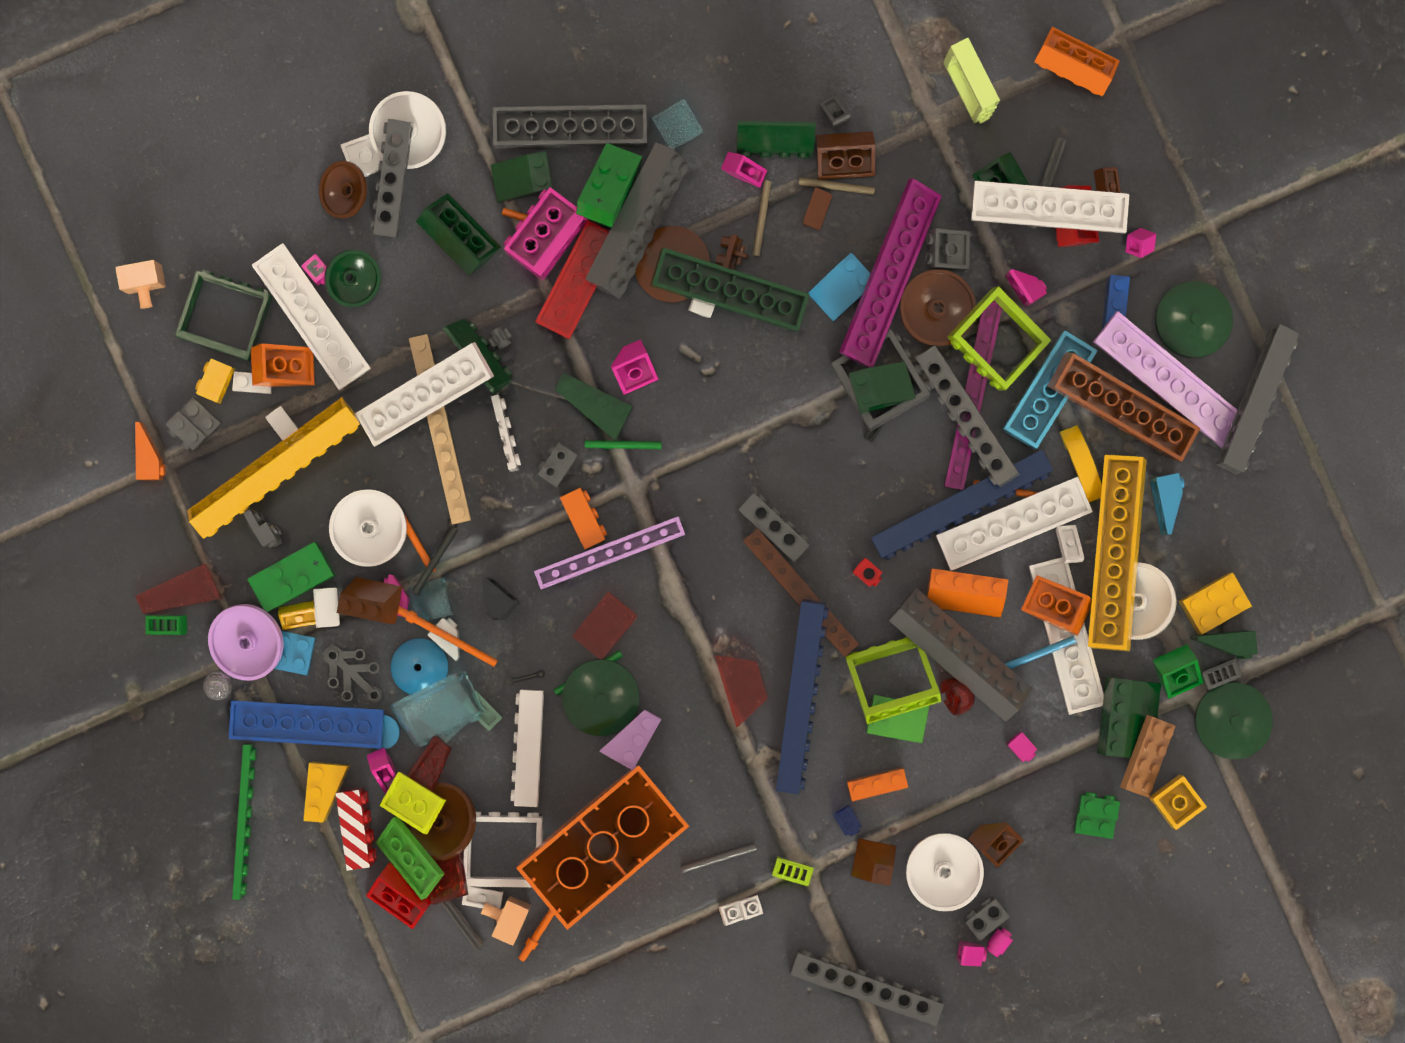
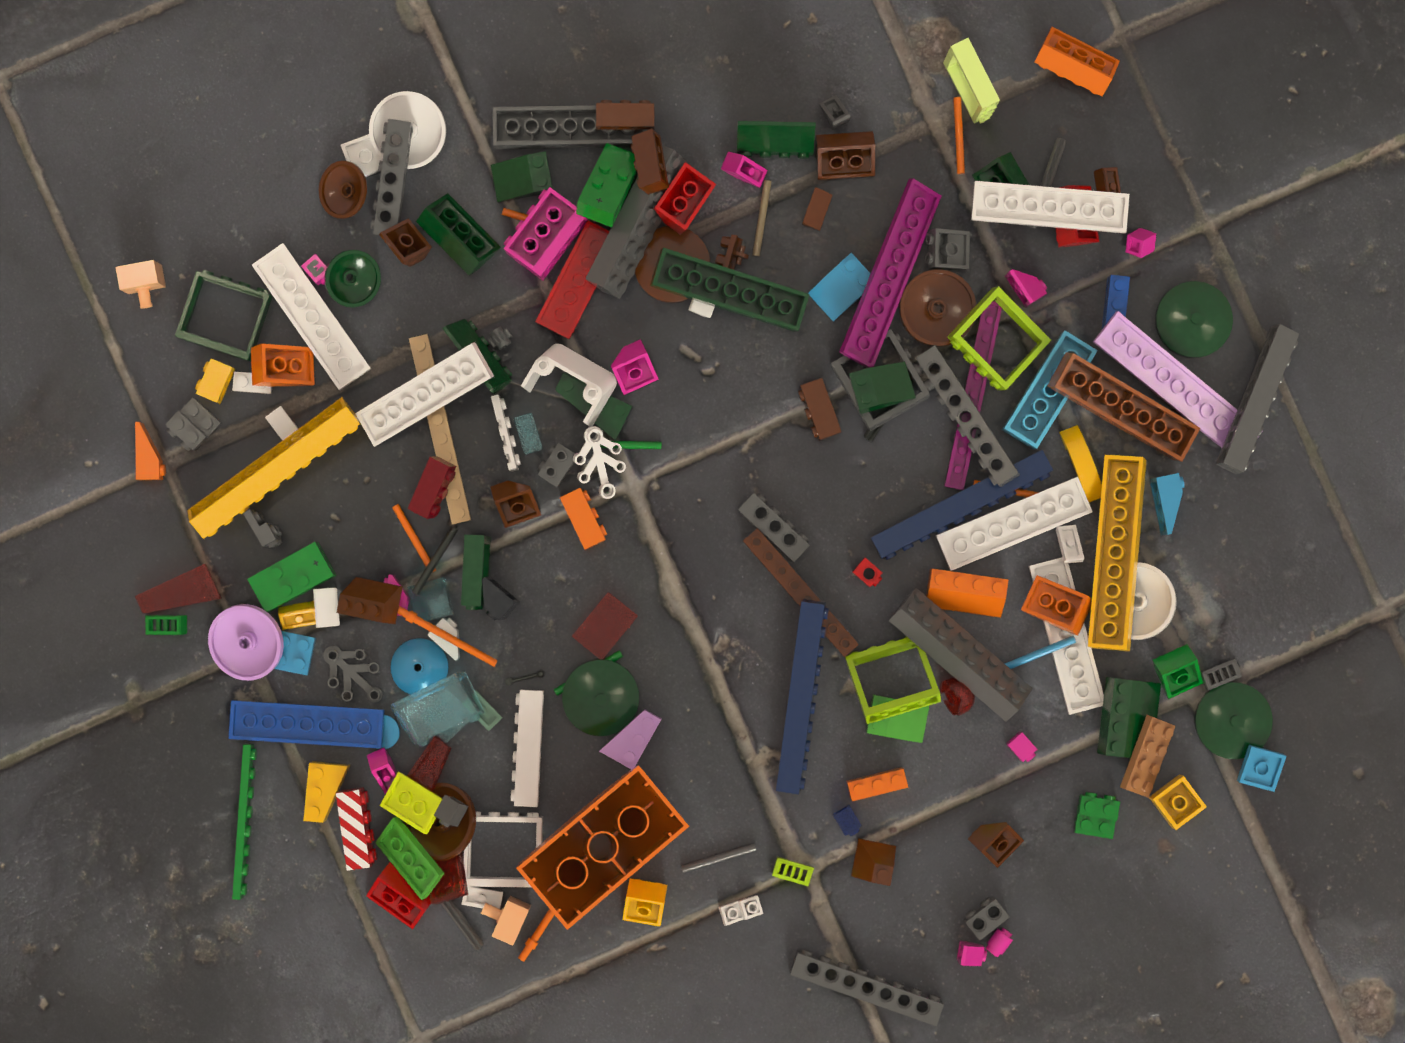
clear hair [203,669,233,701] -> none
white dish [329,490,407,567] -> none
lavender brick [534,517,685,589] -> none
clear light blue plate [651,99,704,150] -> none
clear red wing [715,655,768,727] -> none
dark tan bar [798,177,875,195] -> none
white dish [906,833,984,911] -> none
yellow brick [1179,573,1252,635] -> none
dark green slope [1190,630,1258,659] -> none
none -> reddish brown slope [379,218,432,267]
none -> dark red brick [408,456,457,519]
none -> dark grey brick [434,795,469,827]
none -> dark green window [461,534,491,610]
none -> reddish brown slope [490,480,541,528]
none -> clear light blue plate [514,413,543,455]
none -> white windscreen [521,344,617,427]
none -> white plant [573,426,626,499]
none -> reddish brown brick [596,100,655,130]
none -> yellow slope [622,878,667,926]
none -> reddish brown brick [631,129,669,195]
none -> red slope [654,162,716,235]
none -> reddish brown brick [798,378,842,441]
none -> orange bar [954,97,965,174]
none -> dark azure plate [1237,745,1287,792]

